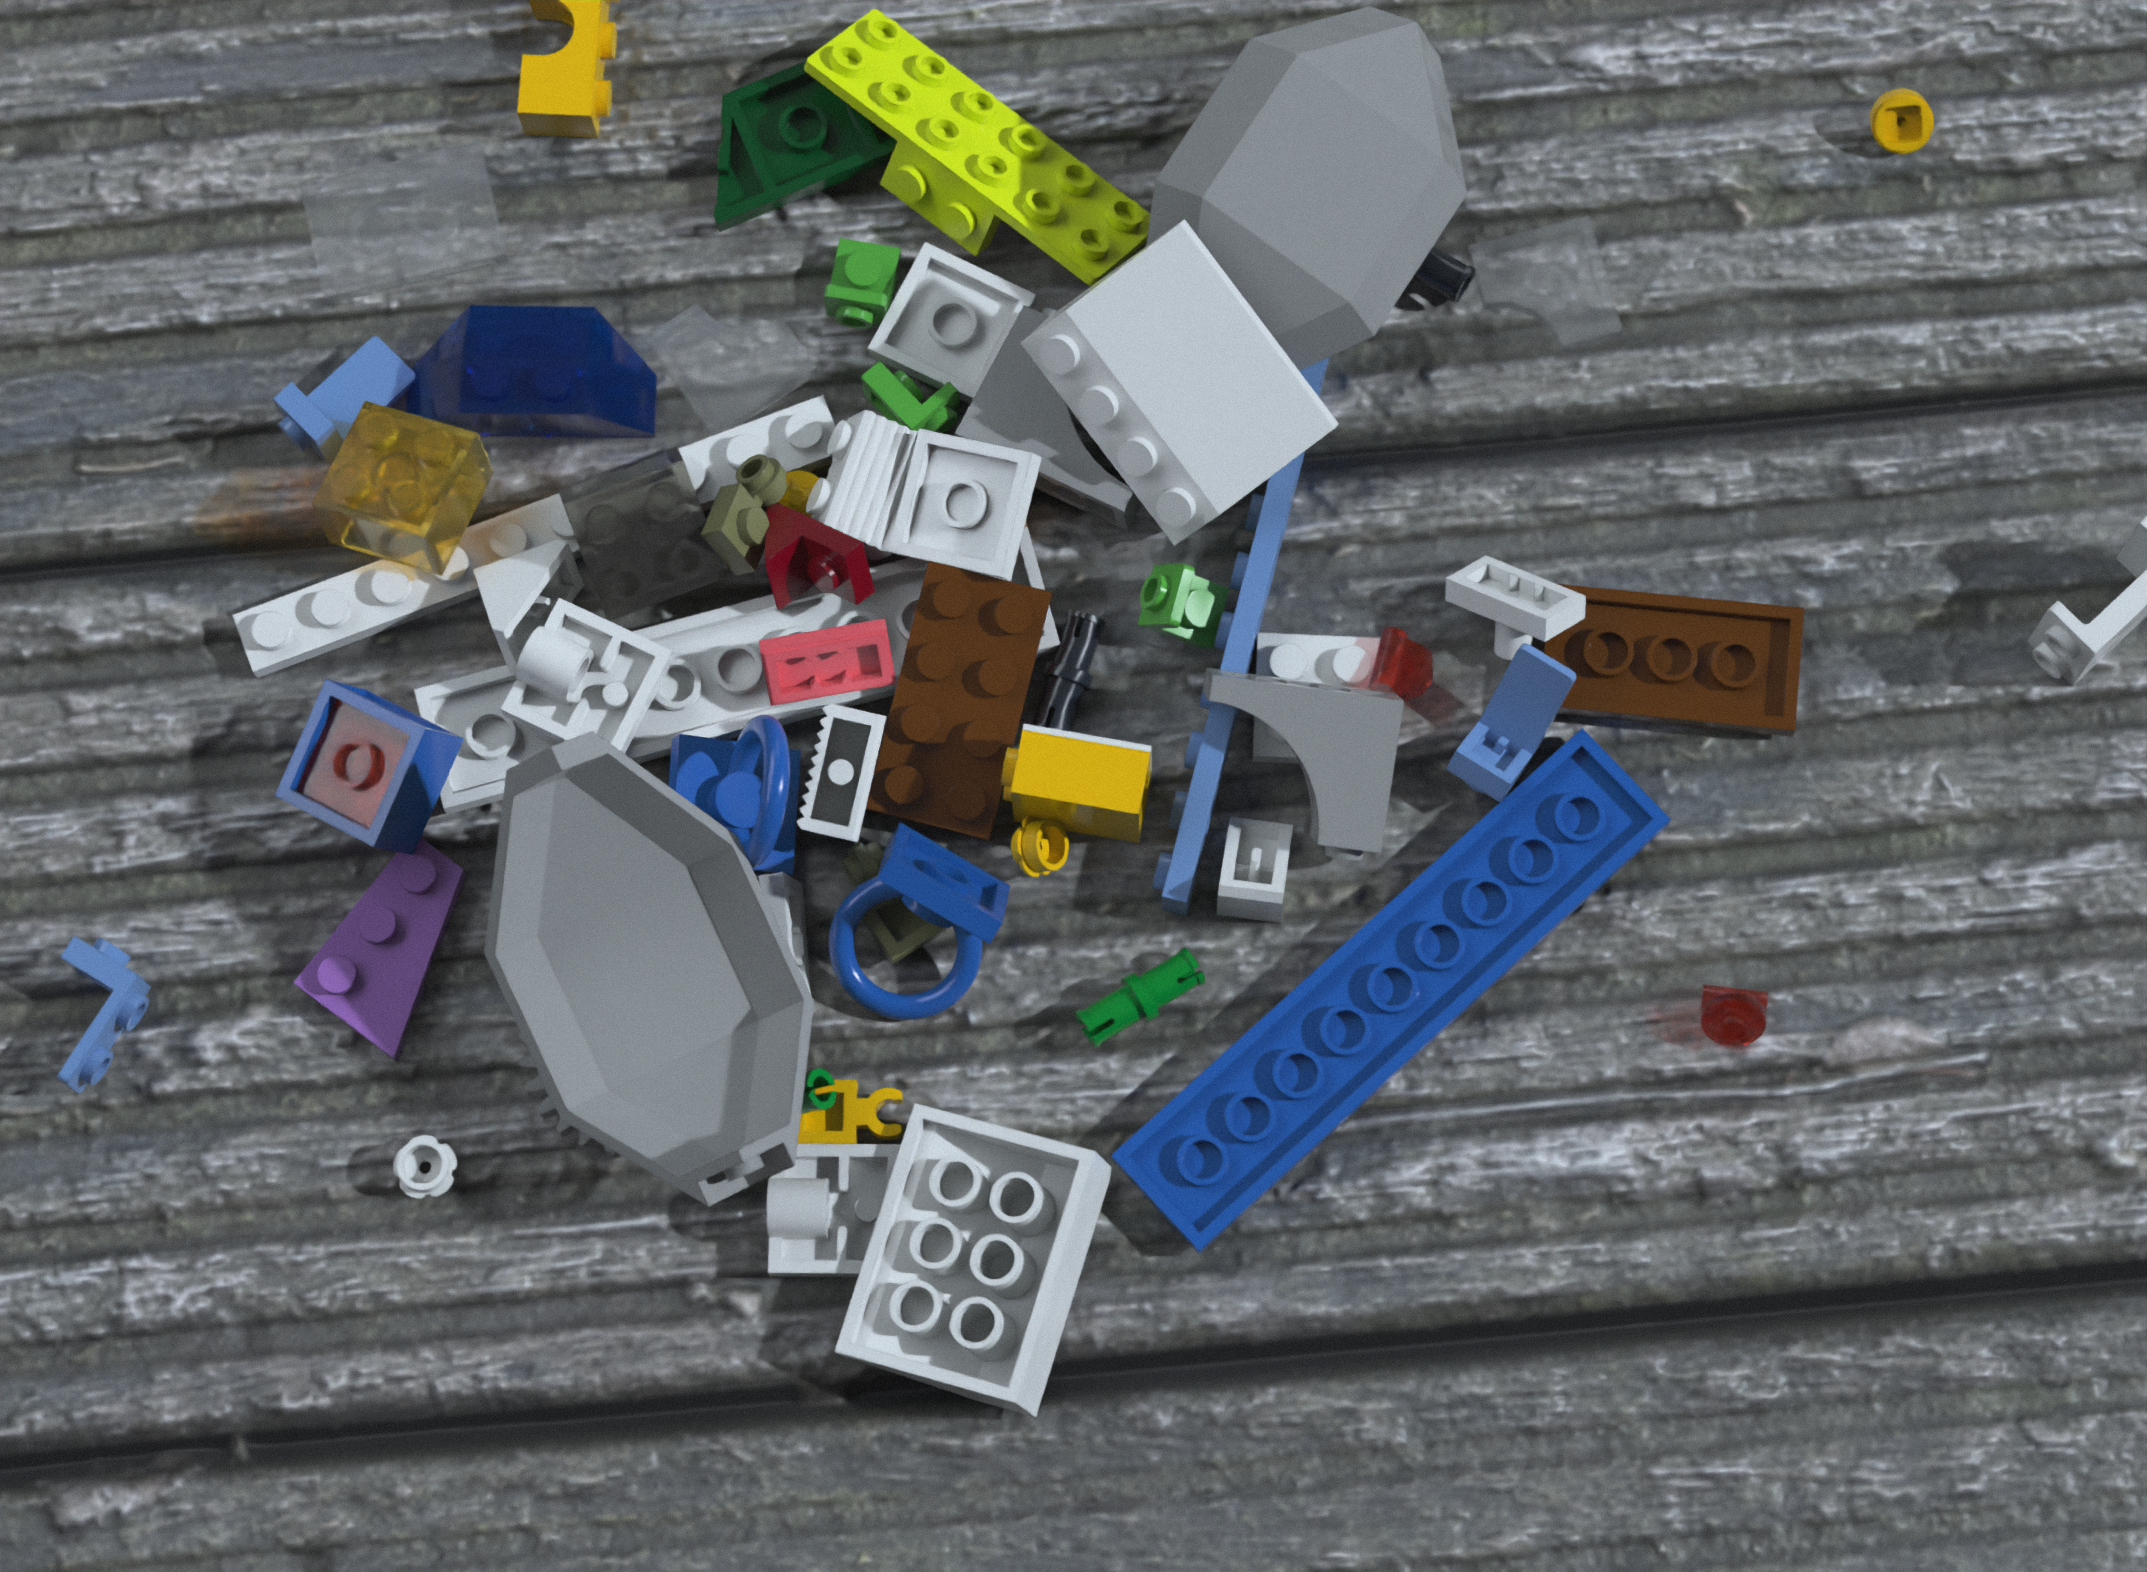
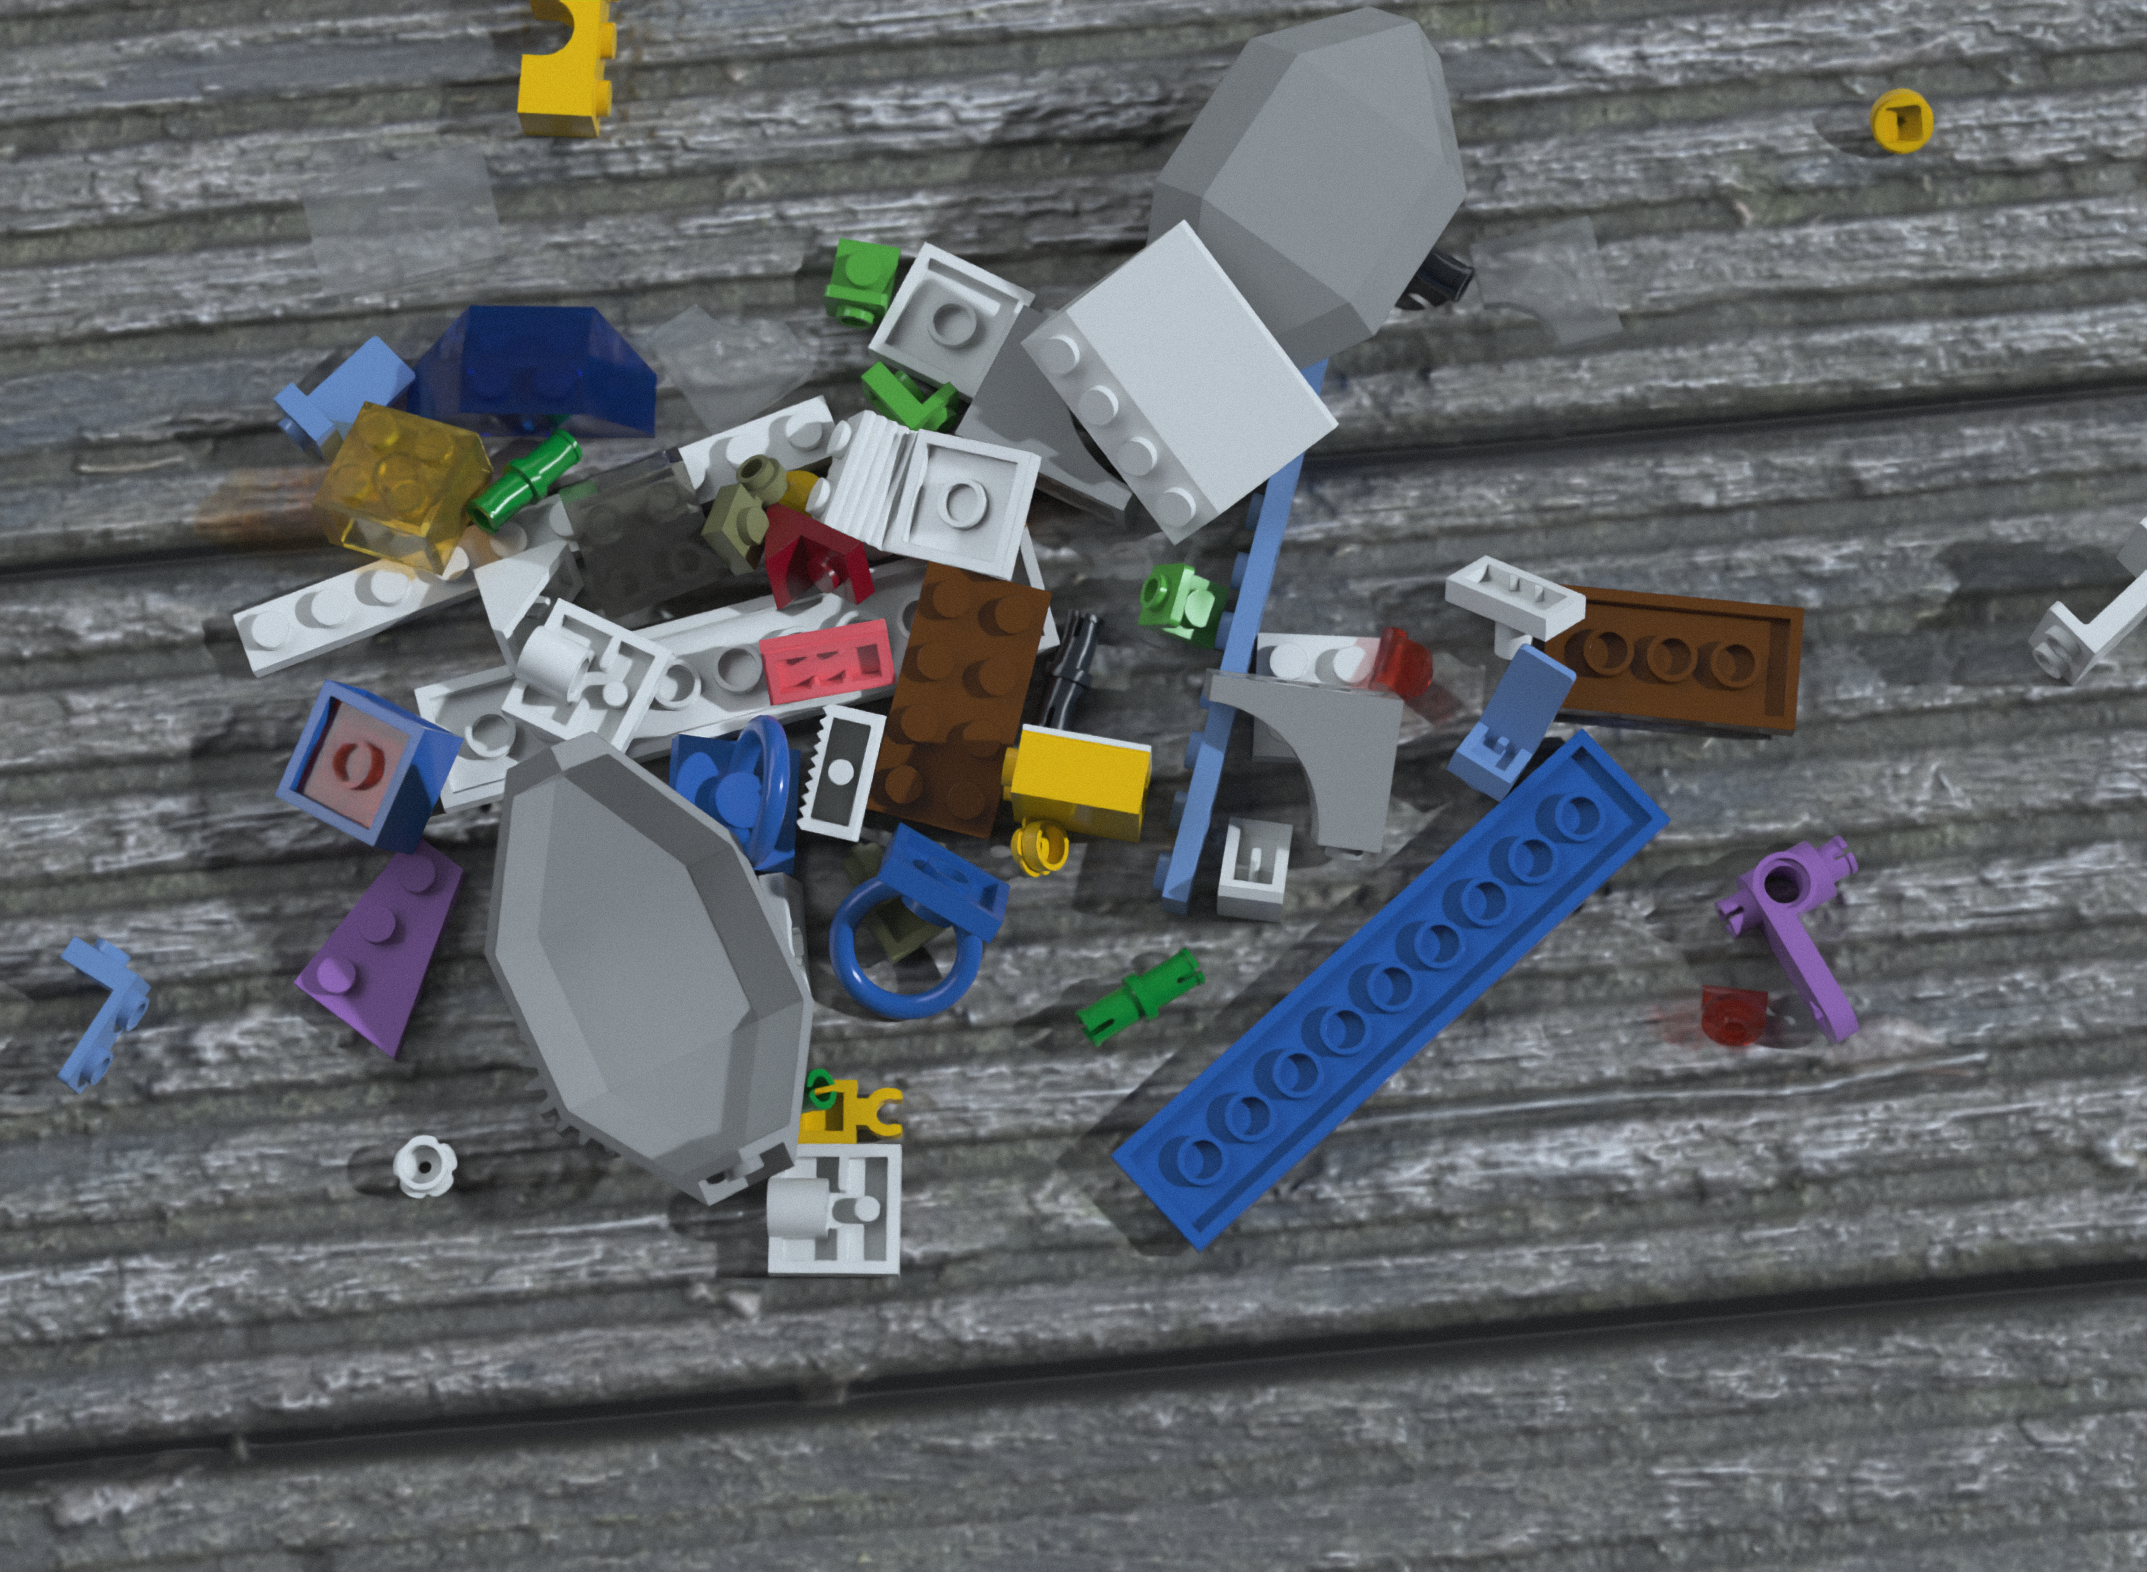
dark green wing [714,60,898,232] -> none
neon yellow bracket [804,9,1151,286] -> none
white slope [834,1103,1113,1417] -> none
none -> green pin [466,429,583,535]
none -> medium lavender piece [1714,835,1859,1044]

